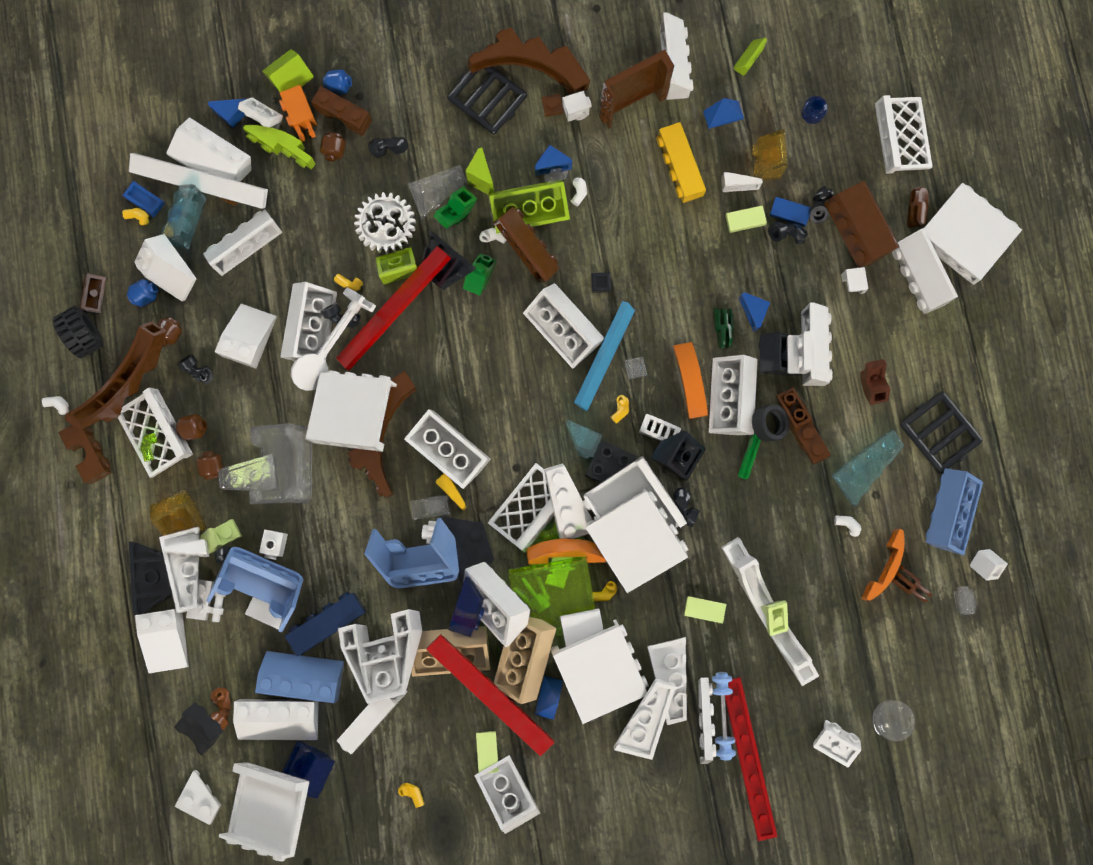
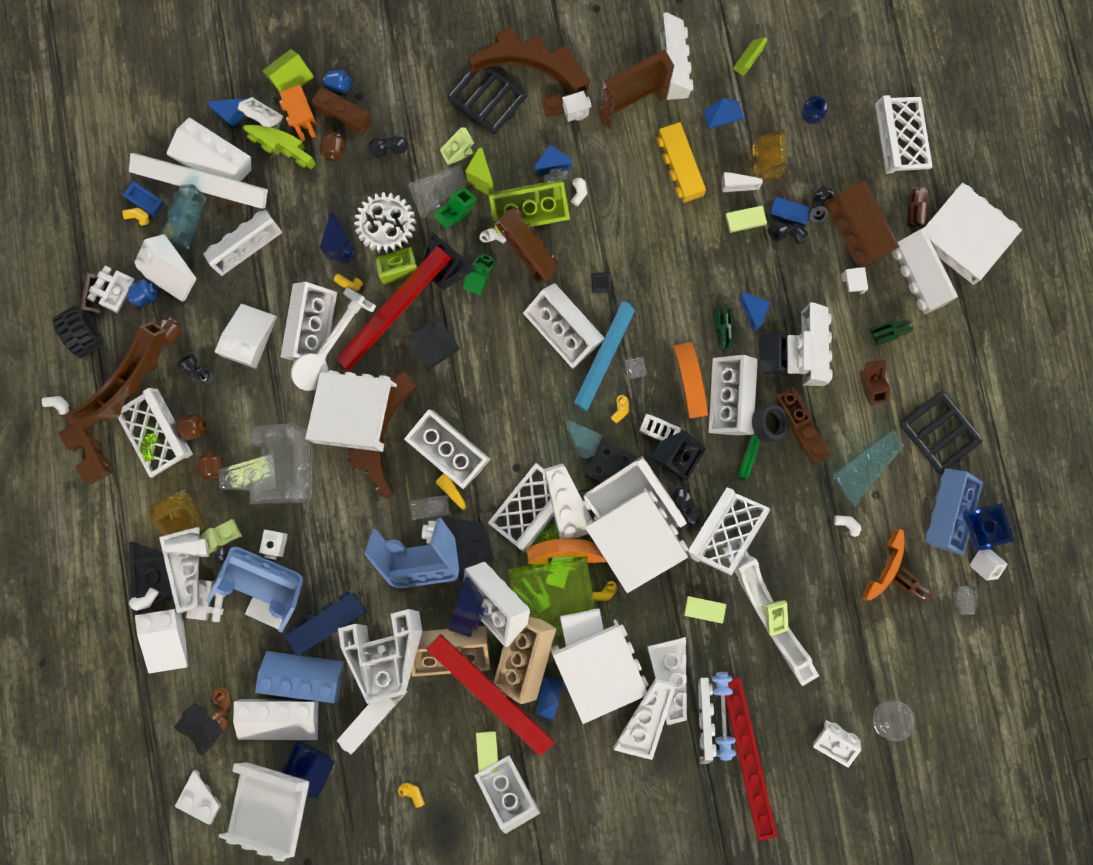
black arm [320,303,361,328] -> none
none -> white plate [87,266,135,313]
none -> white arm [129,588,159,611]
none -> clear blue slope [320,212,355,264]
none -> black brick [406,316,460,370]
none -> yellowish green slope [440,128,474,165]
none -> white fence [688,487,770,576]
none -> dark green arm [870,319,913,346]
none -> clear blue slope [963,503,1015,551]

